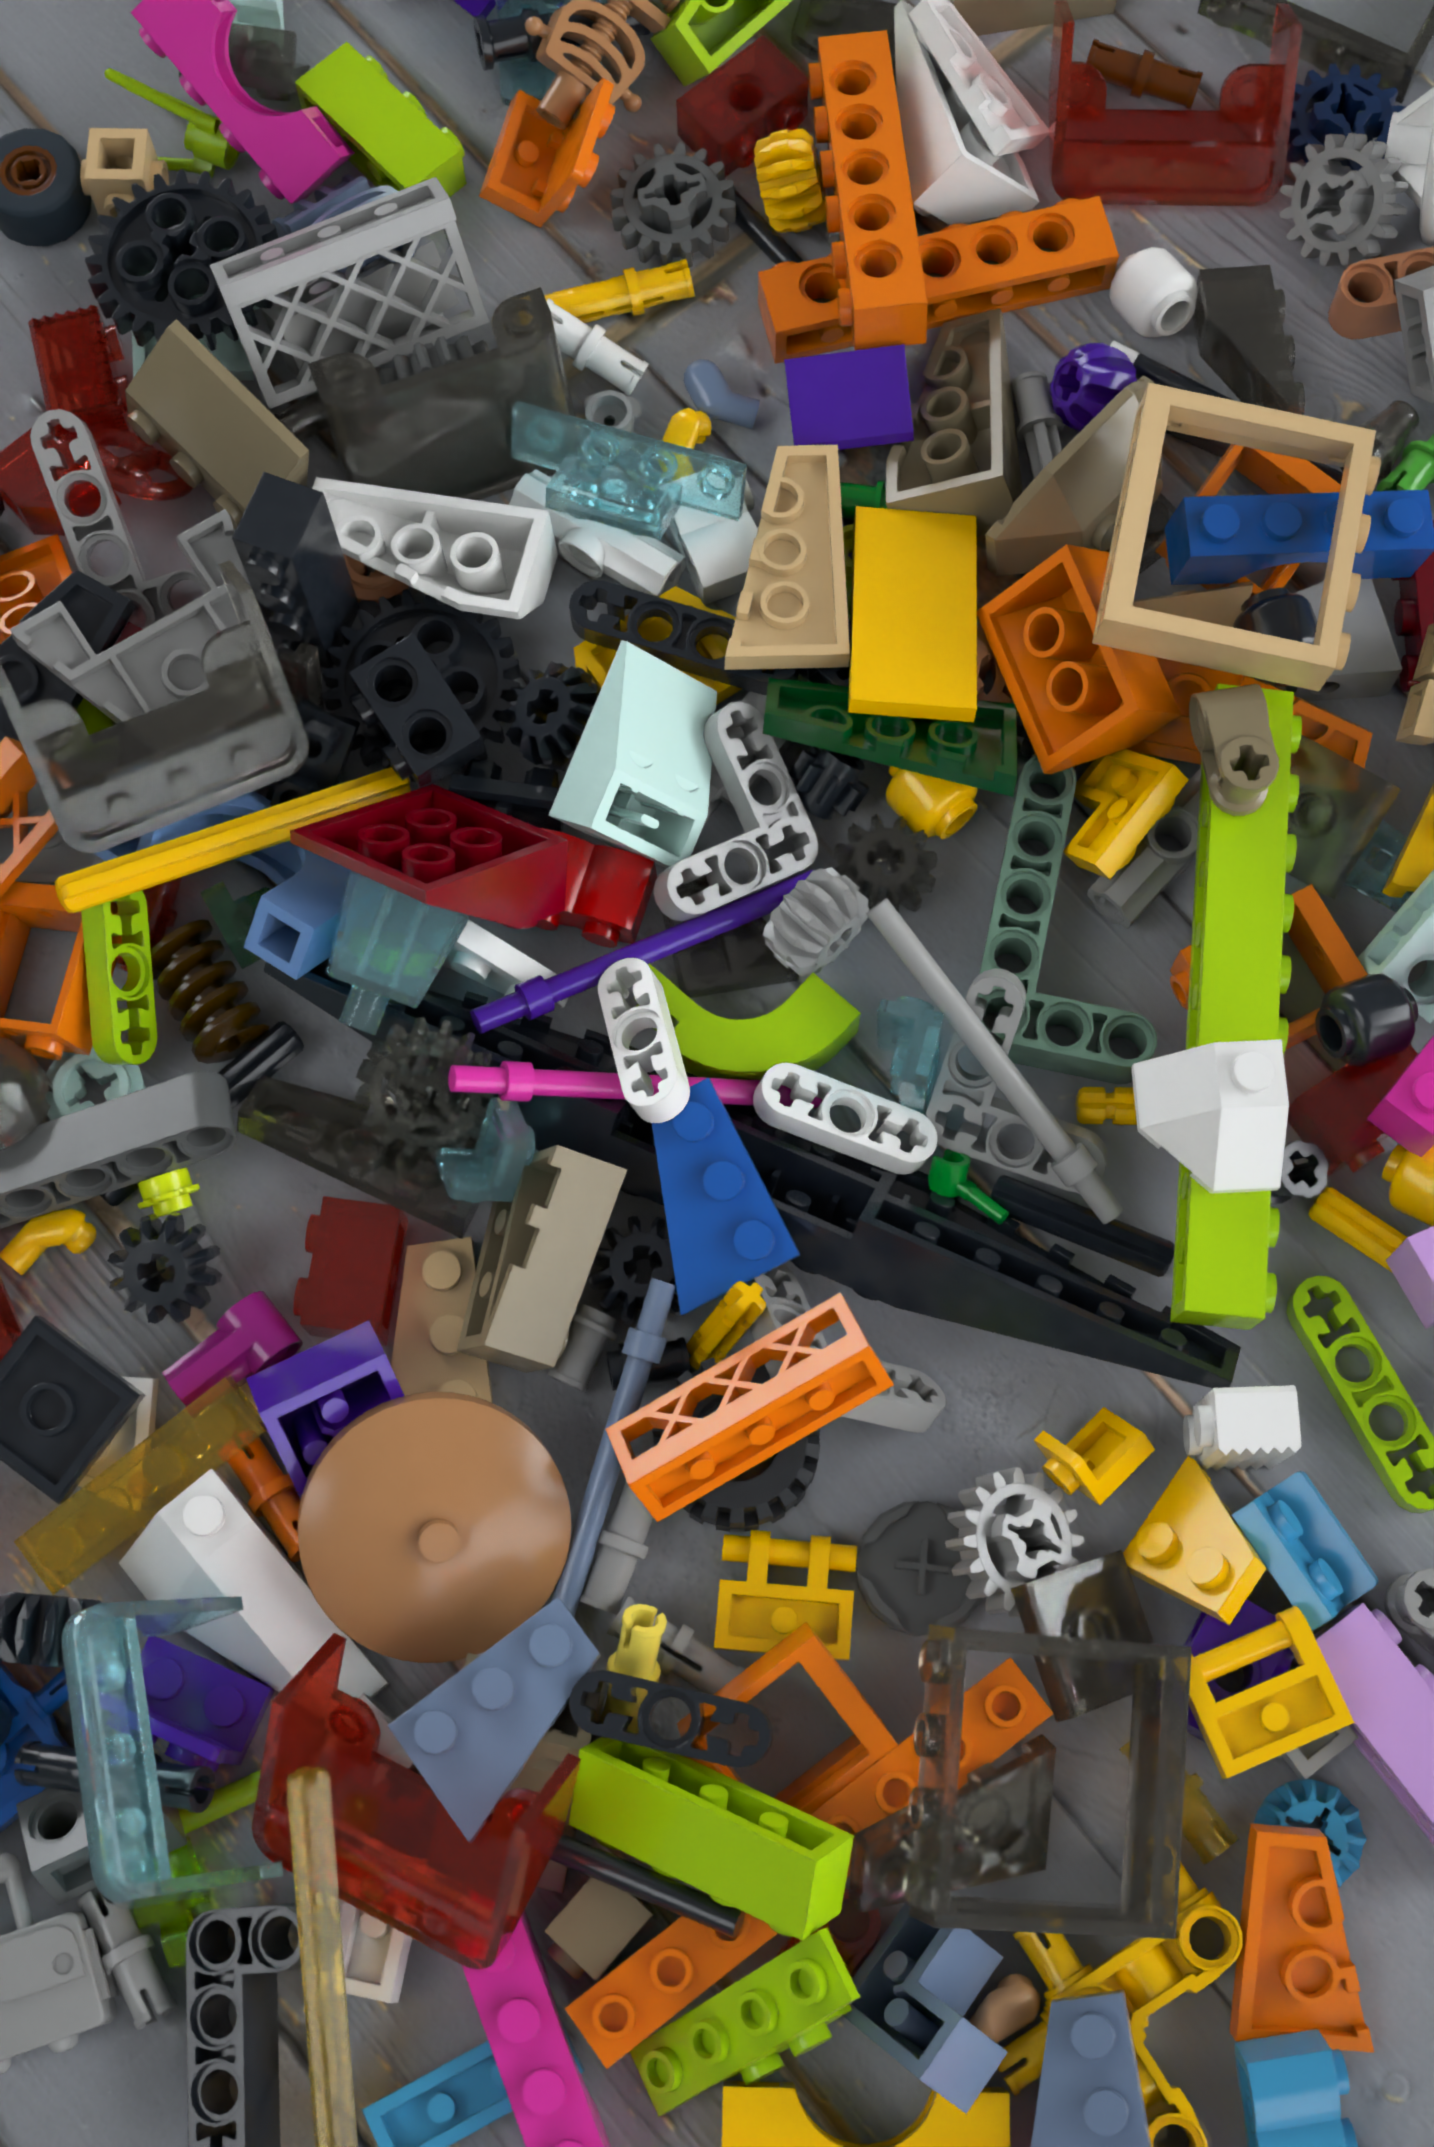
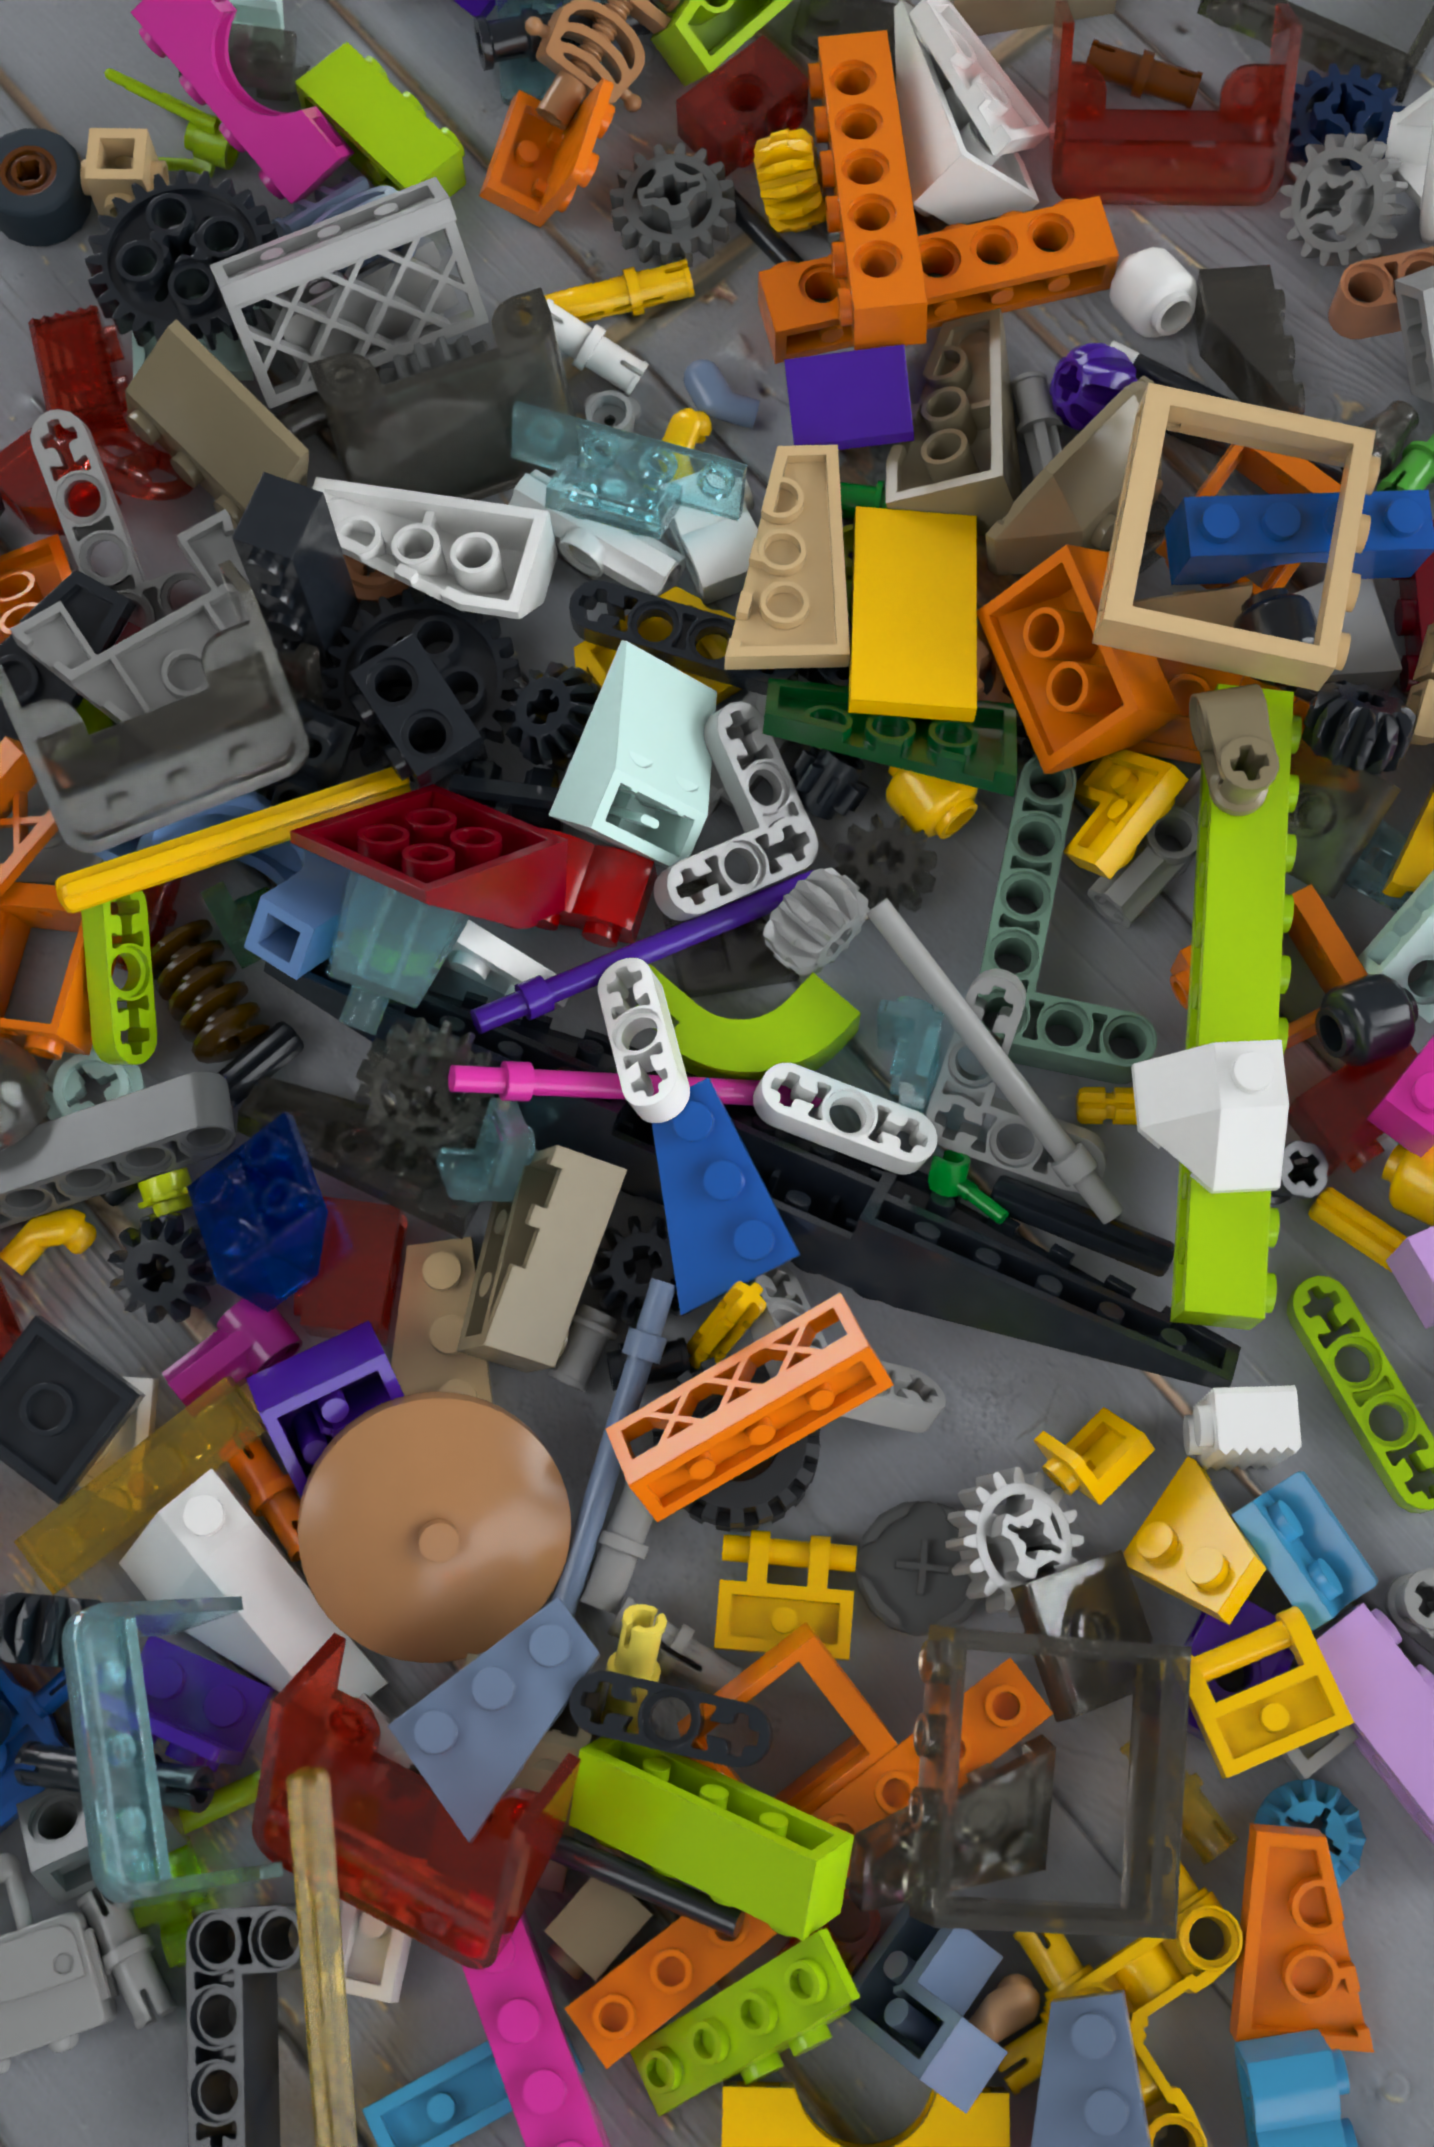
none -> clear blue slope [187,1111,328,1312]
none -> black gear [1302,680,1416,775]

